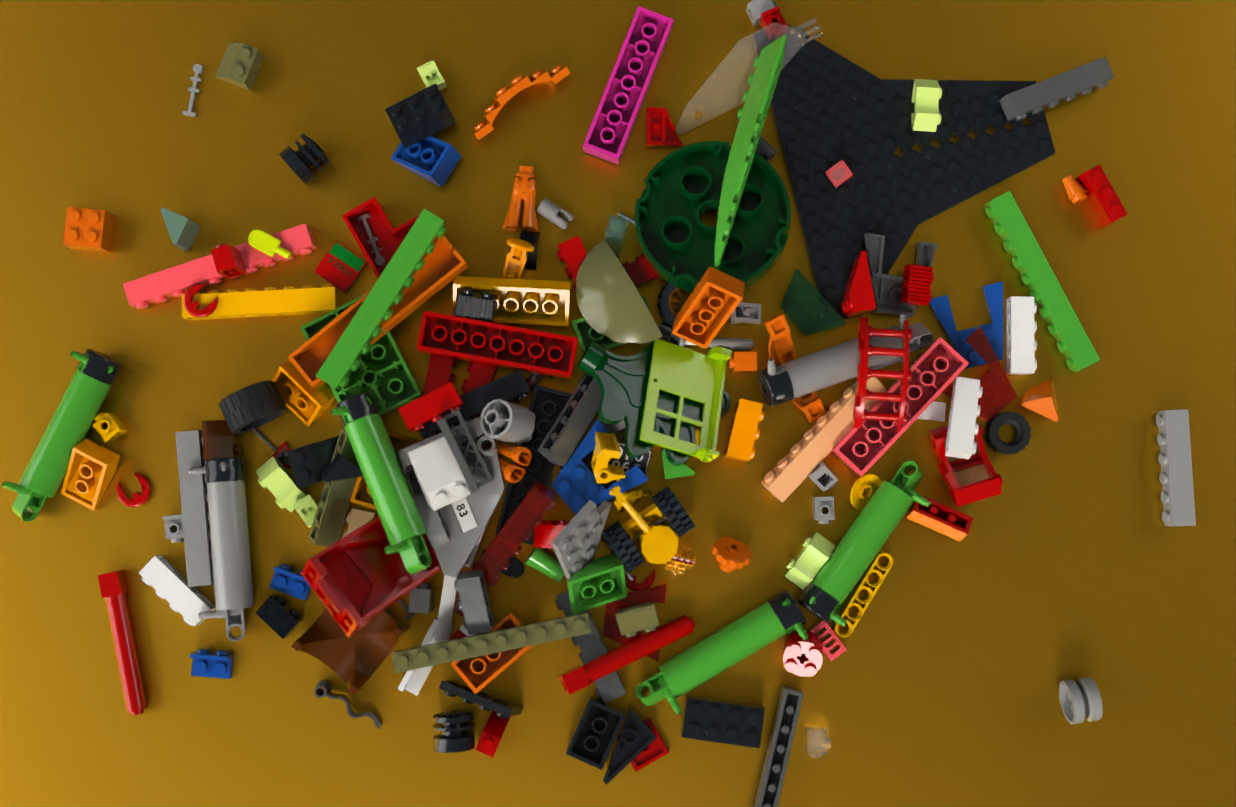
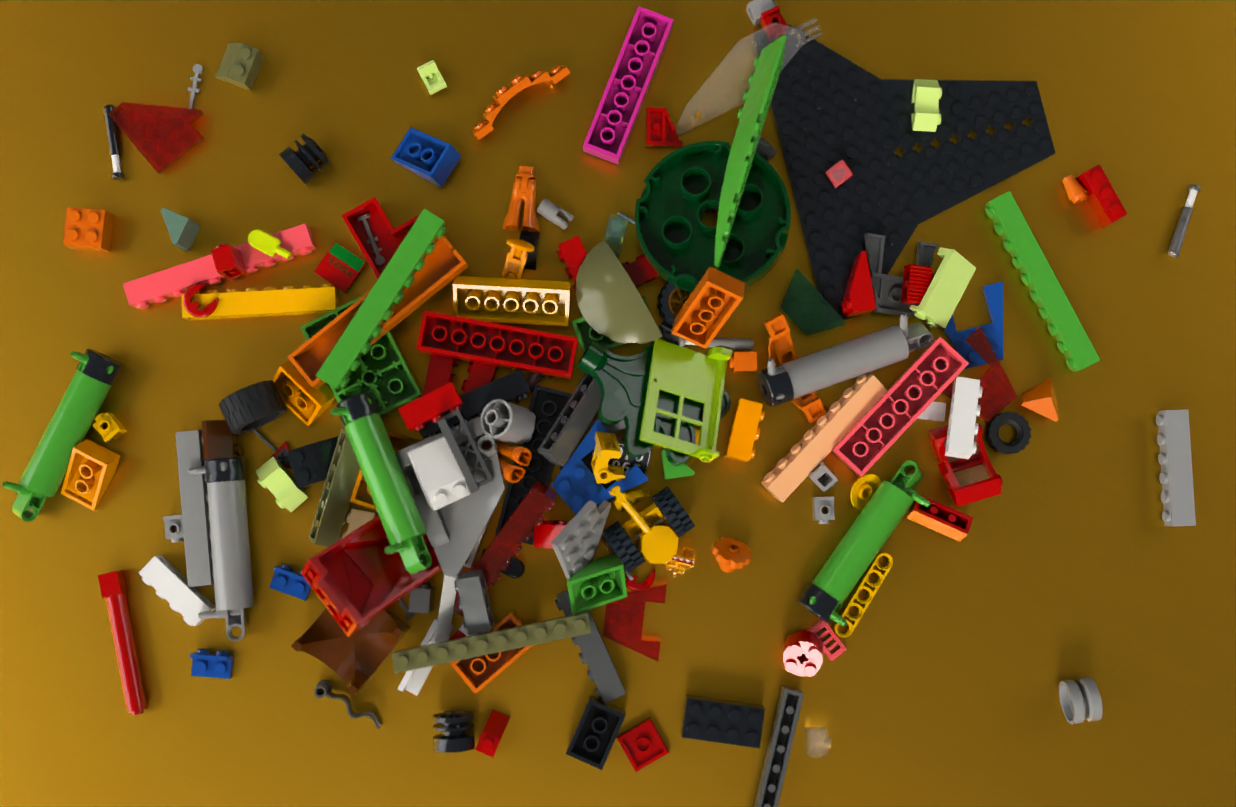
red head [116,473,151,507] -> none
black brick [255,594,303,639] -> none
yellowish green bracket [293,495,318,528] -> none
black slope [322,453,363,482] -> none
black brick [385,83,456,149] -> none
black wing [439,680,524,719] -> none
white sticker [451,497,477,533] -> none
black brick [454,287,498,323] -> none
bright green plant [525,547,565,583] -> none
red brick [558,615,695,695] -> none
black wing [603,708,657,785] -> none
olive slope [615,601,659,637] -> none
bright green piece [636,590,808,715] -> none
light grey slope [730,302,762,324] -> none
yellowish green brick [785,532,835,590] -> none
red fence [853,317,912,431] -> none
dark grey brick [999,57,1114,121] -> none
white brick [1006,296,1037,375] -> none
none -> black piece [104,105,124,180]
none -> clear red wing [108,102,204,174]
none -> yellowish green panel [910,247,976,329]
none -> flat silver piece [1167,184,1201,258]

